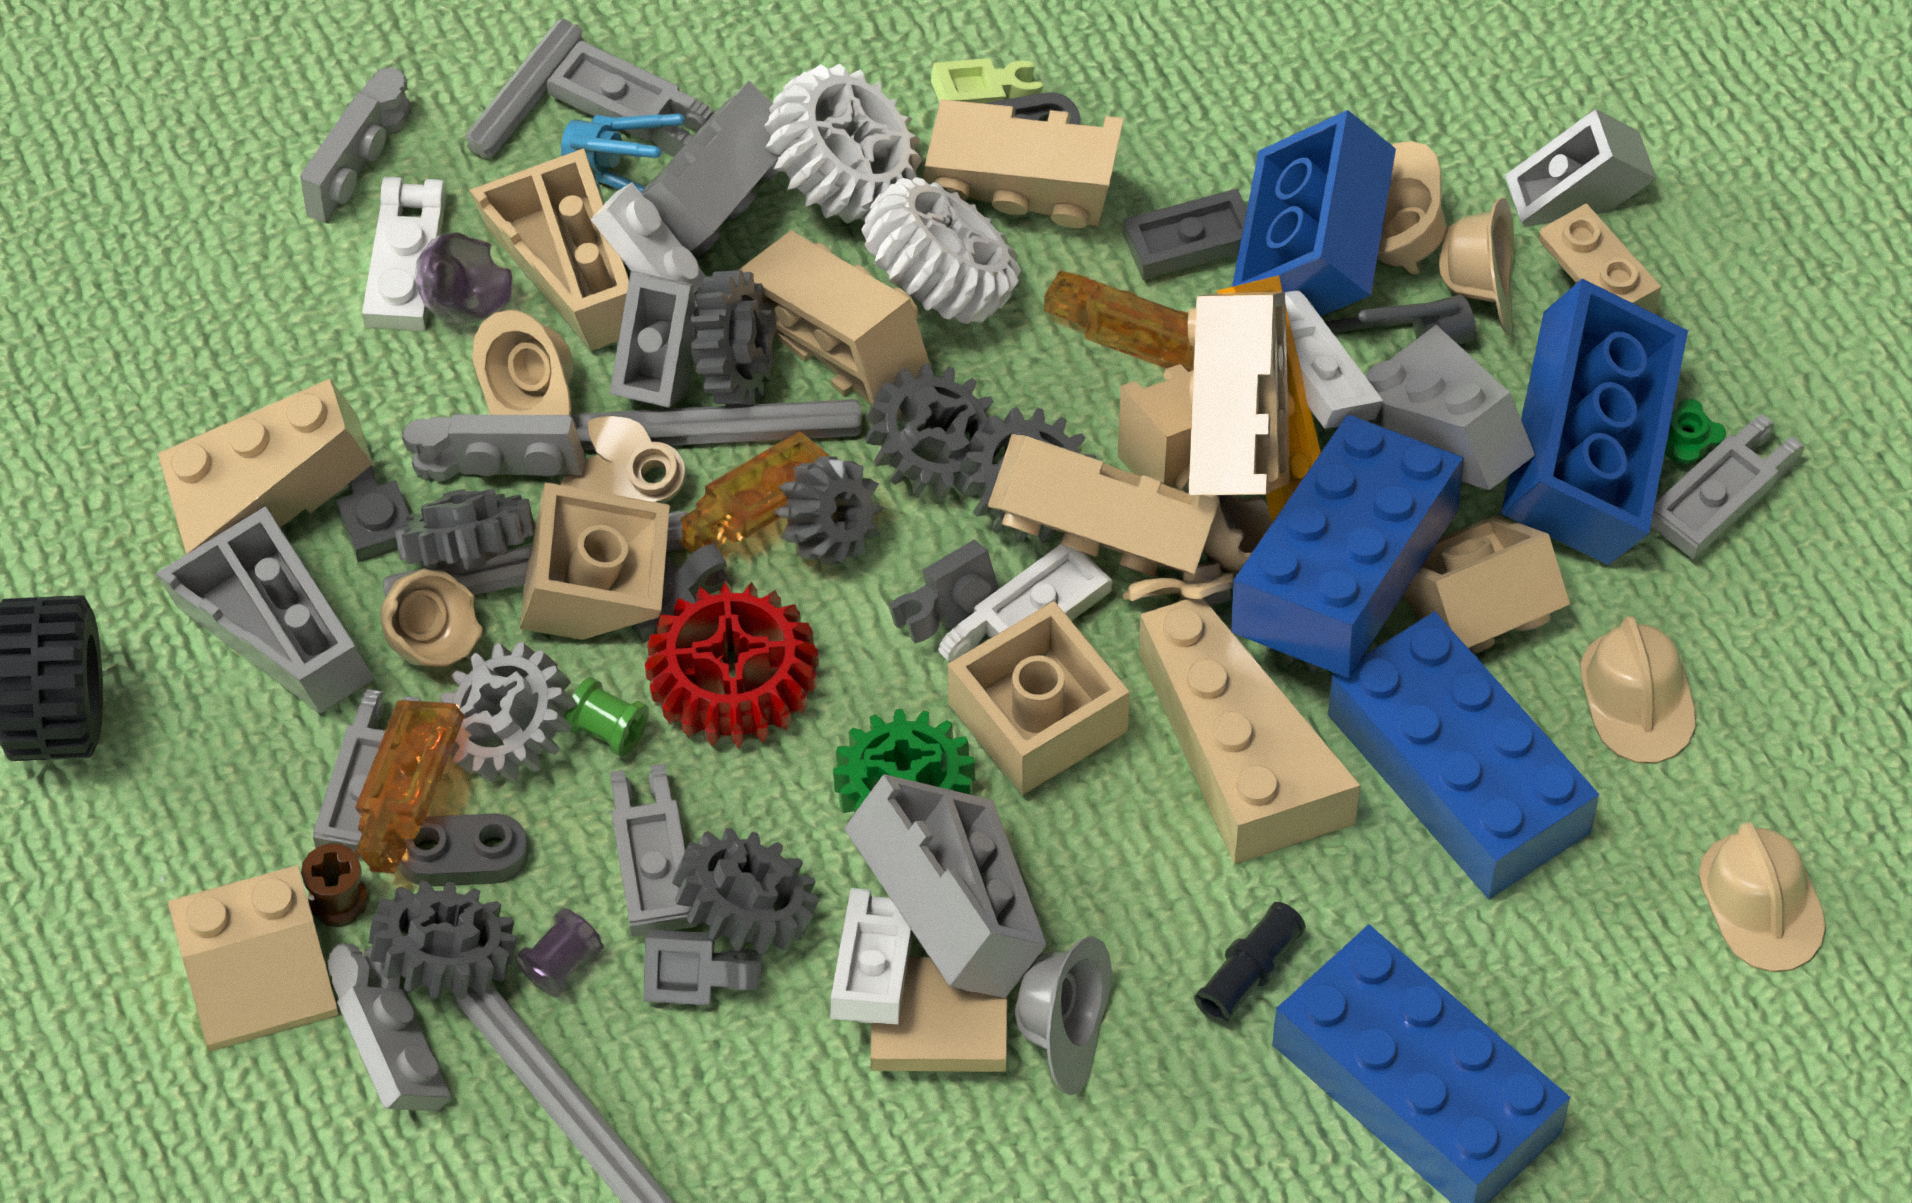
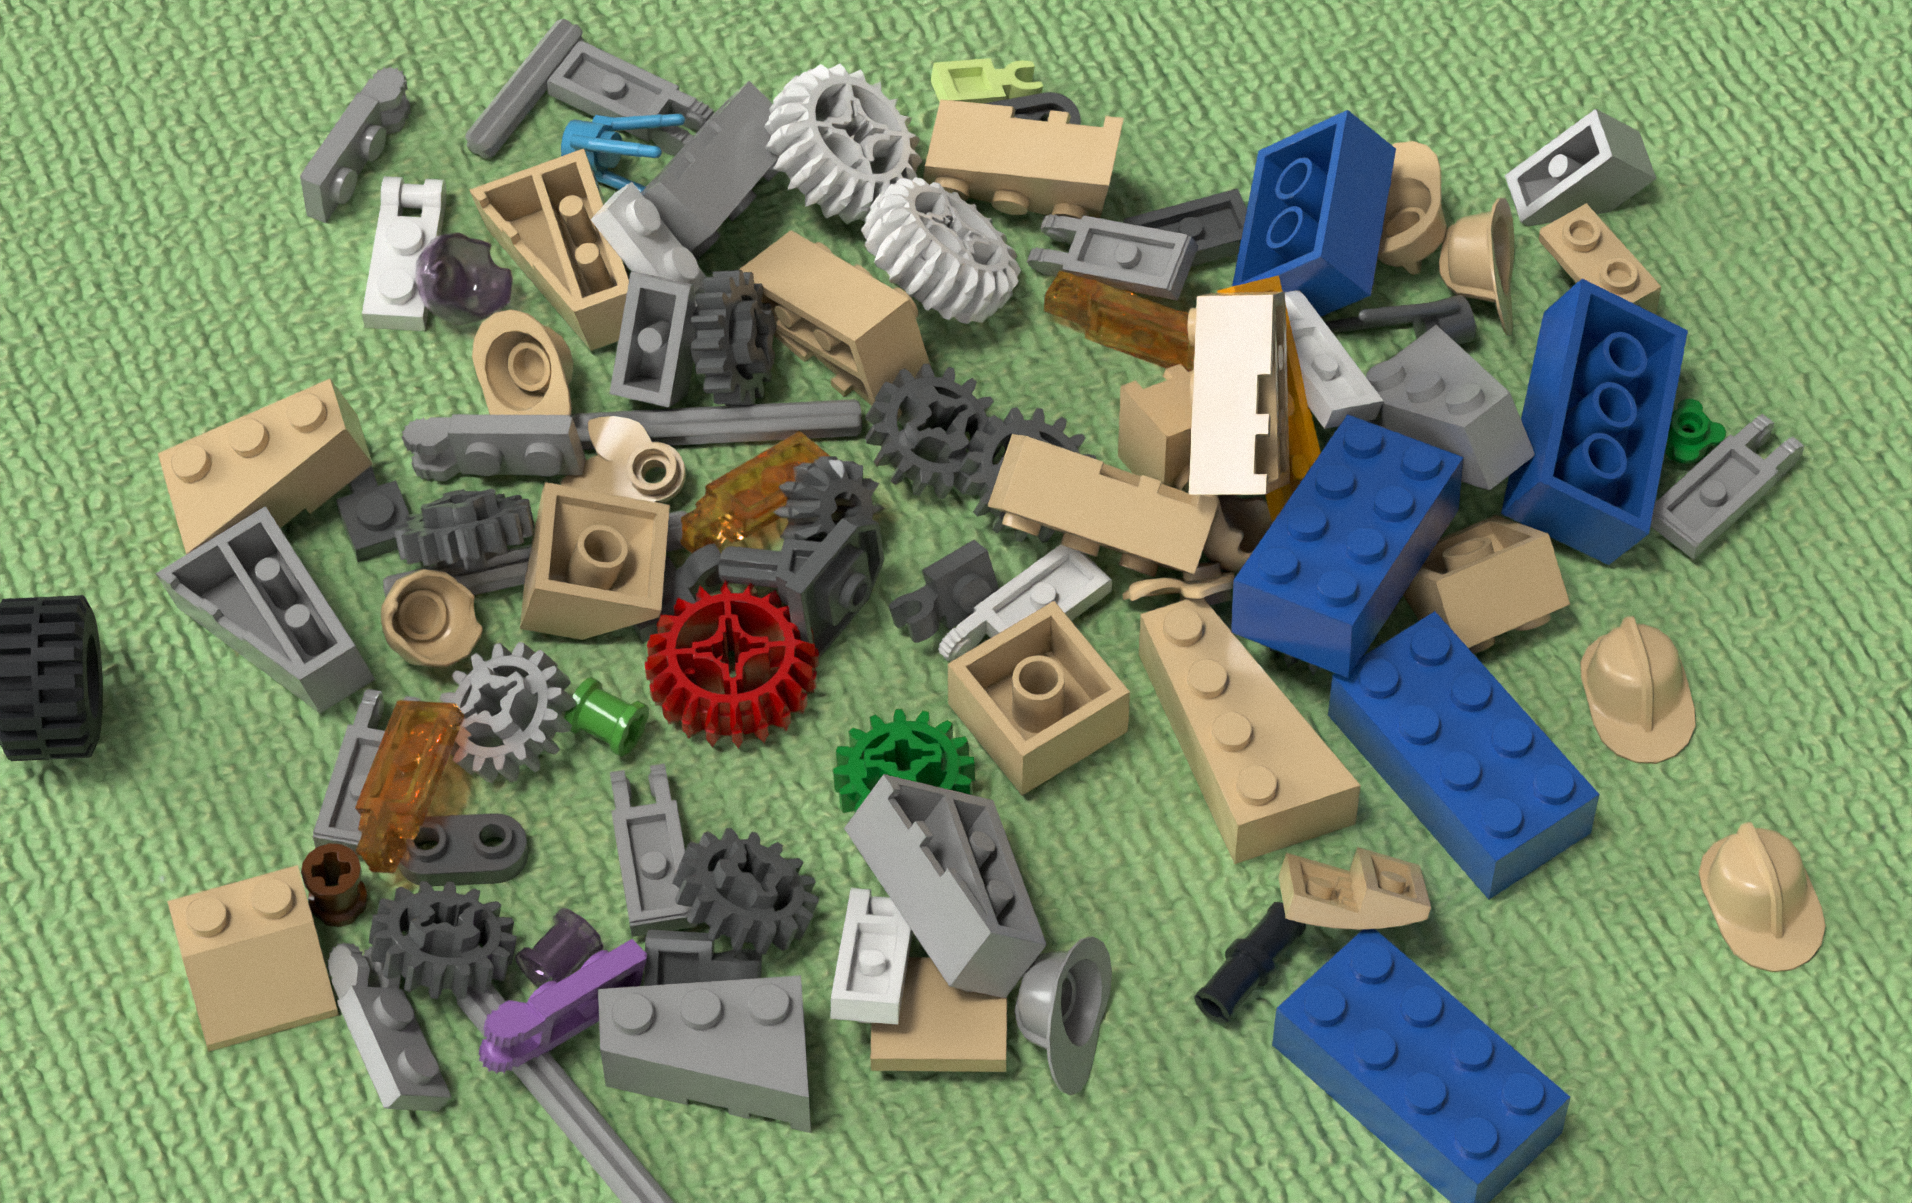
none -> medium lavender hinge [478,939,647,1074]
none -> light grey wedge [598,975,811,1133]
none -> dark grey piece [719,515,884,659]
none -> light grey hinge [1027,214,1199,301]
none -> tan slope [1278,847,1431,930]

